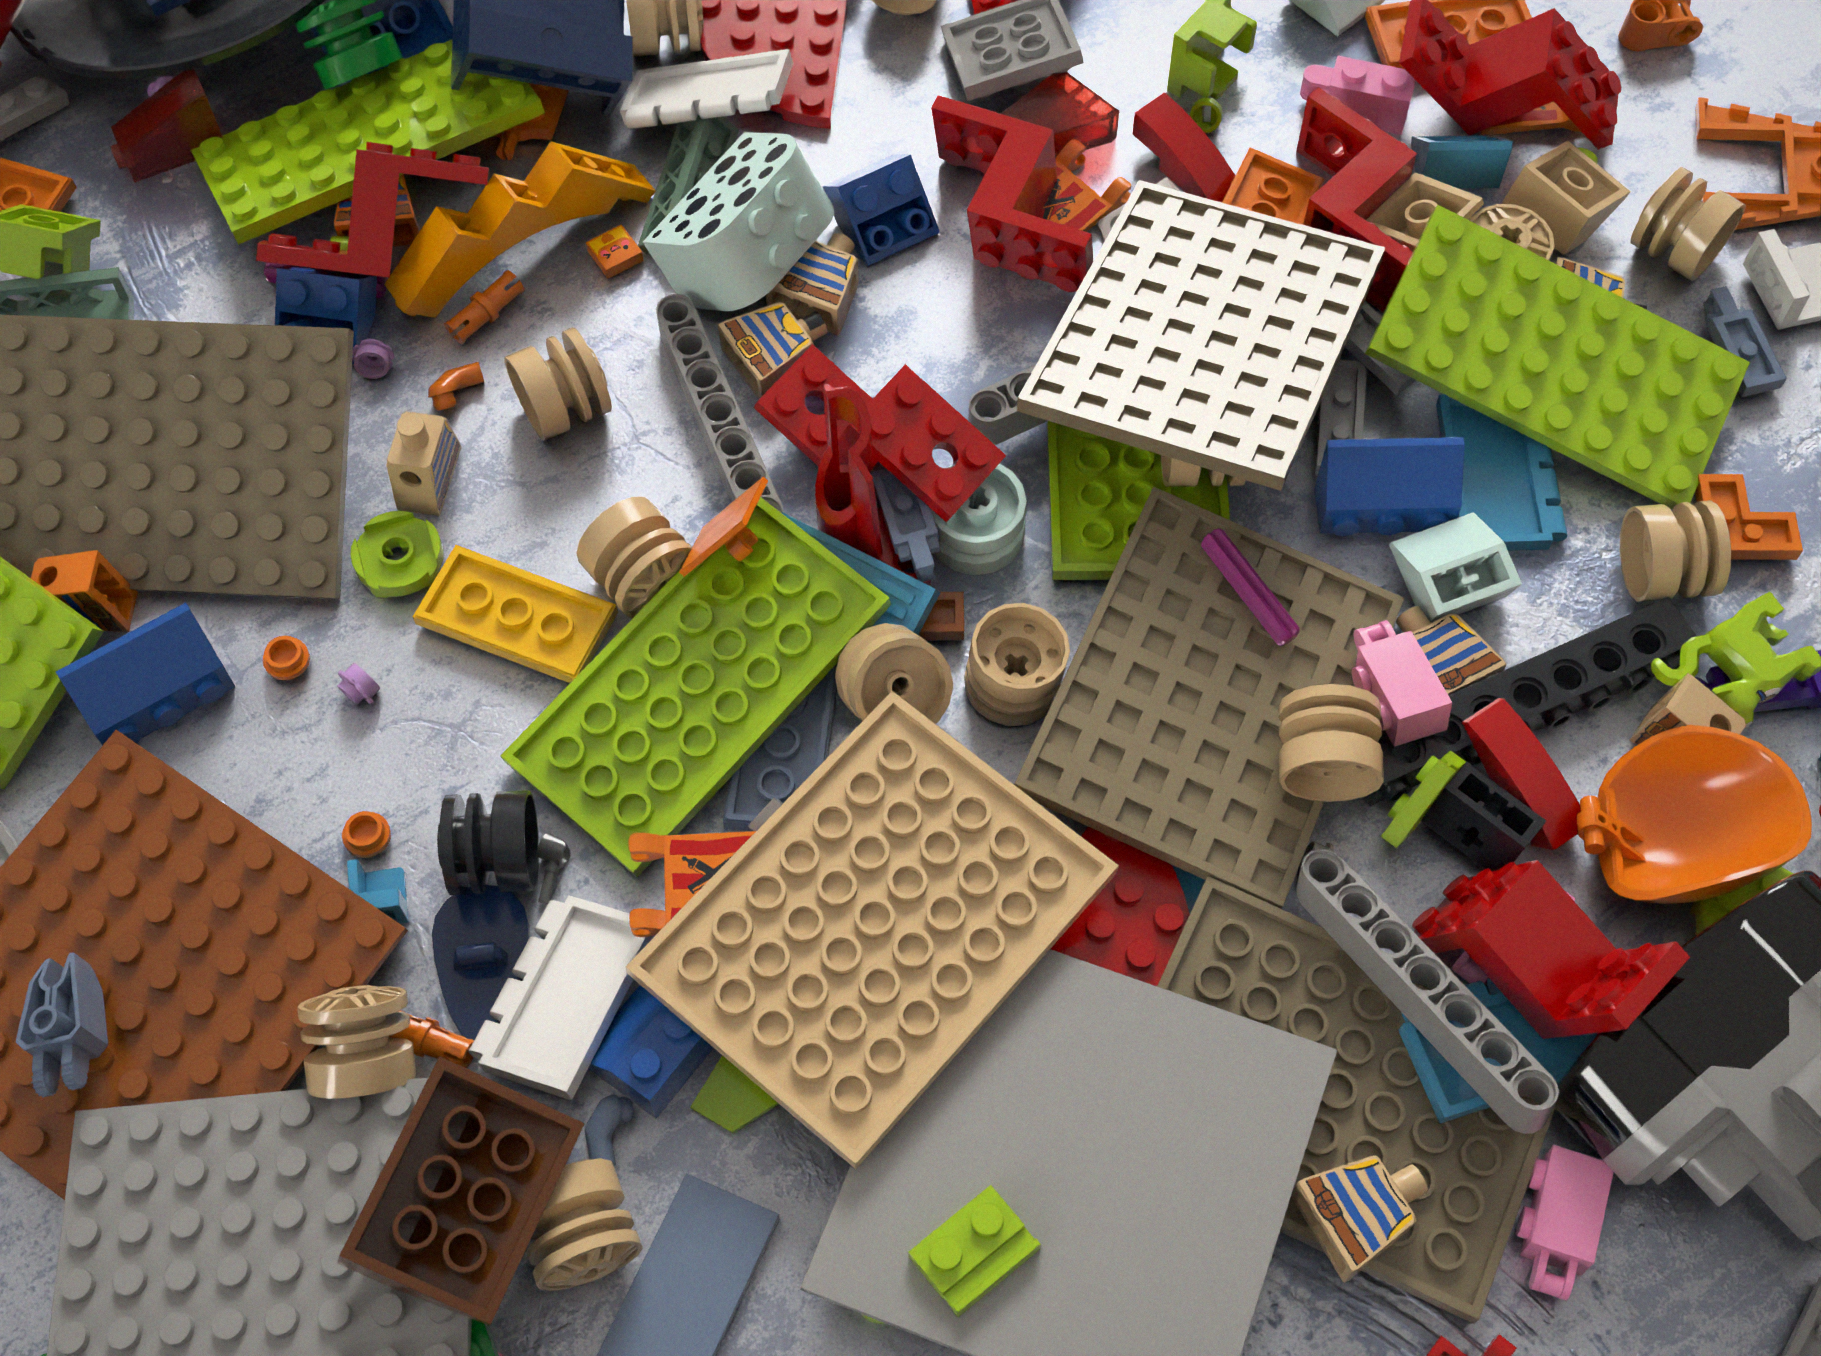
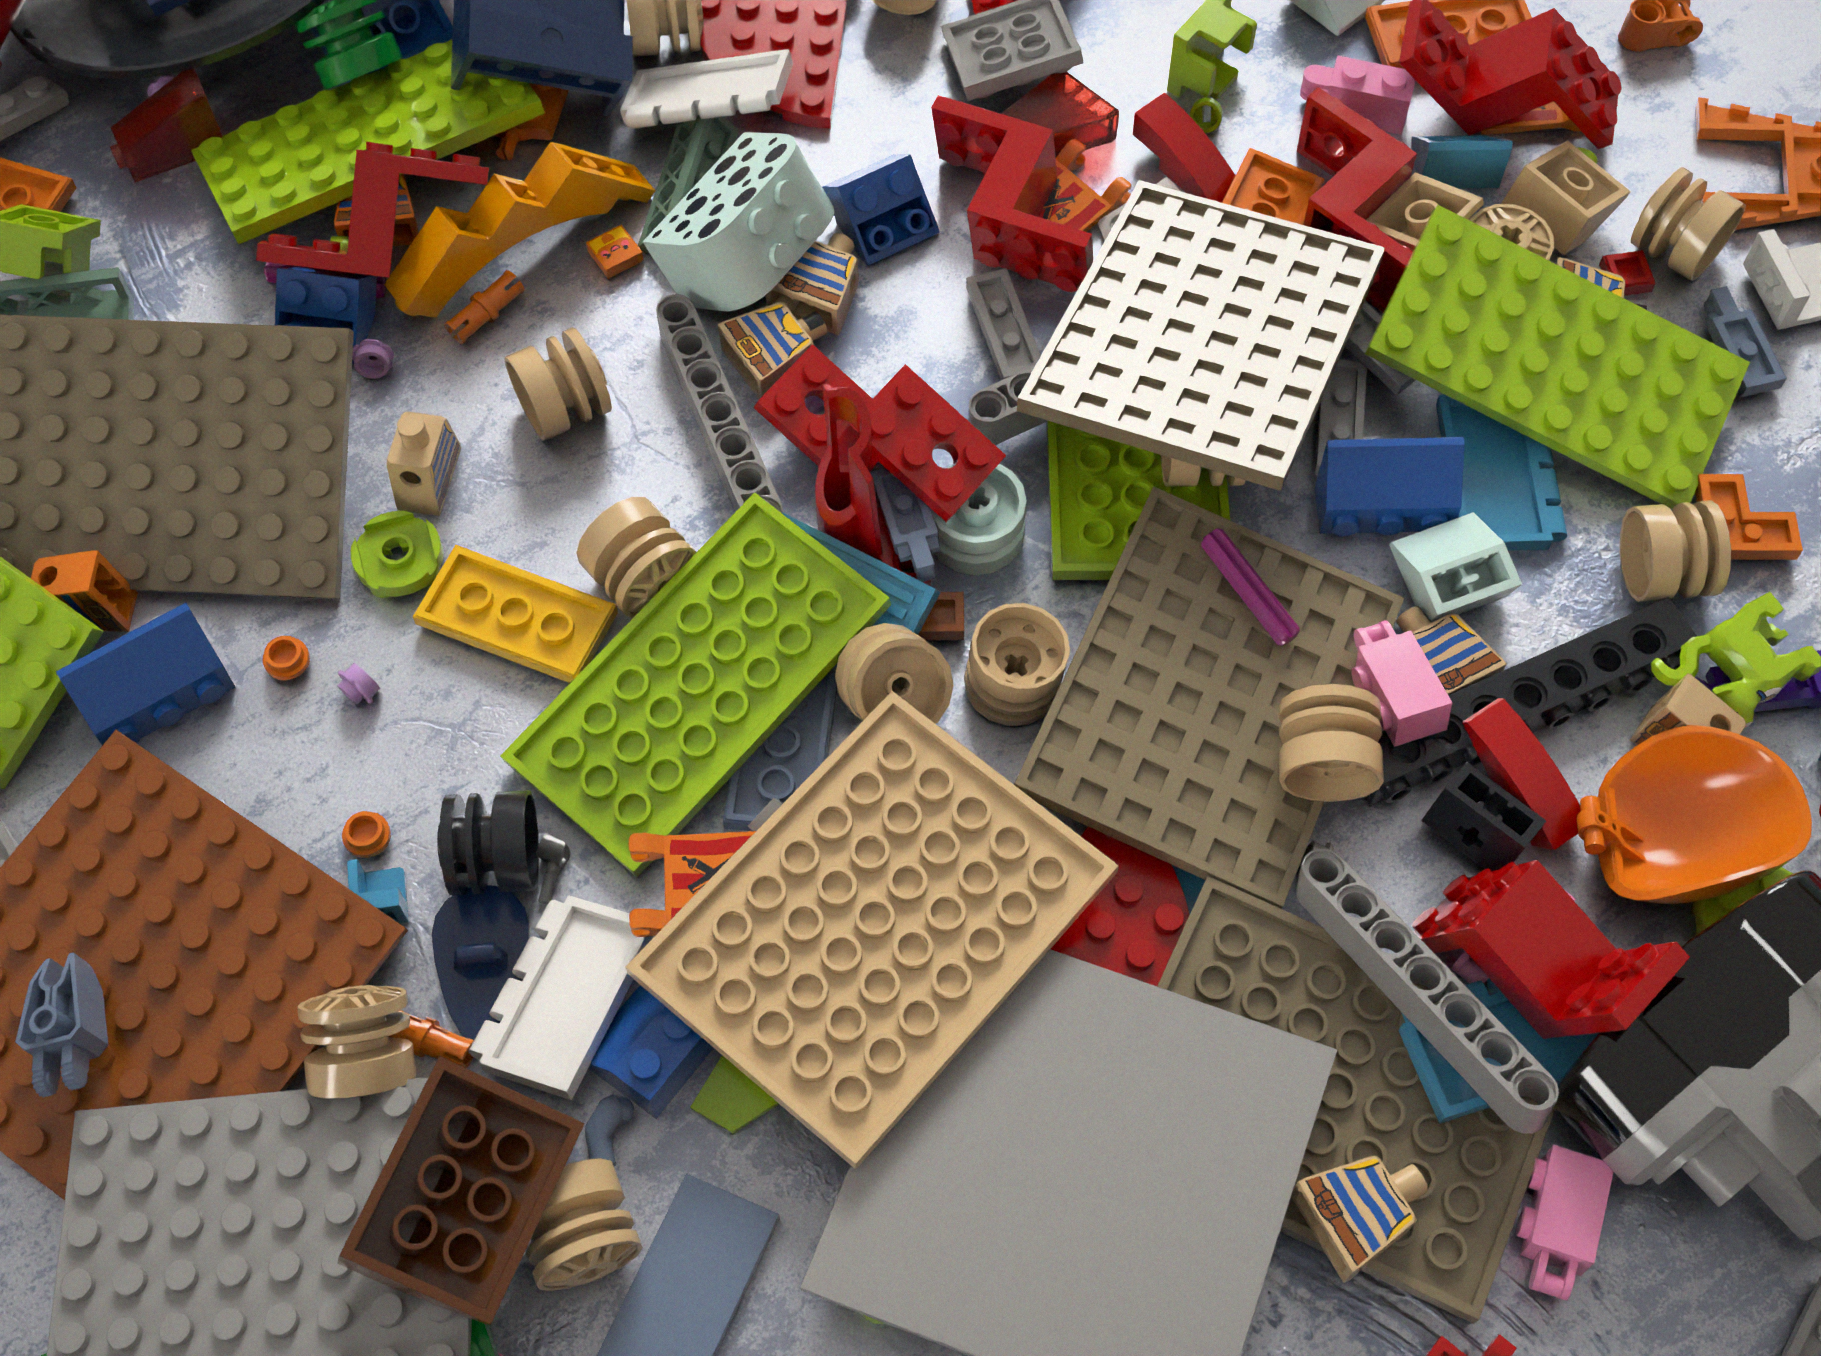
orange arm [428,362,484,411] -> none
orange piece [679,476,768,577] -> none
lime plate [908,1185,1041,1318] -> none
lime plate [1381,750,1466,848] -> none
none -> light grey plate [966,268,1041,380]
none -> red tile [1599,250,1656,296]

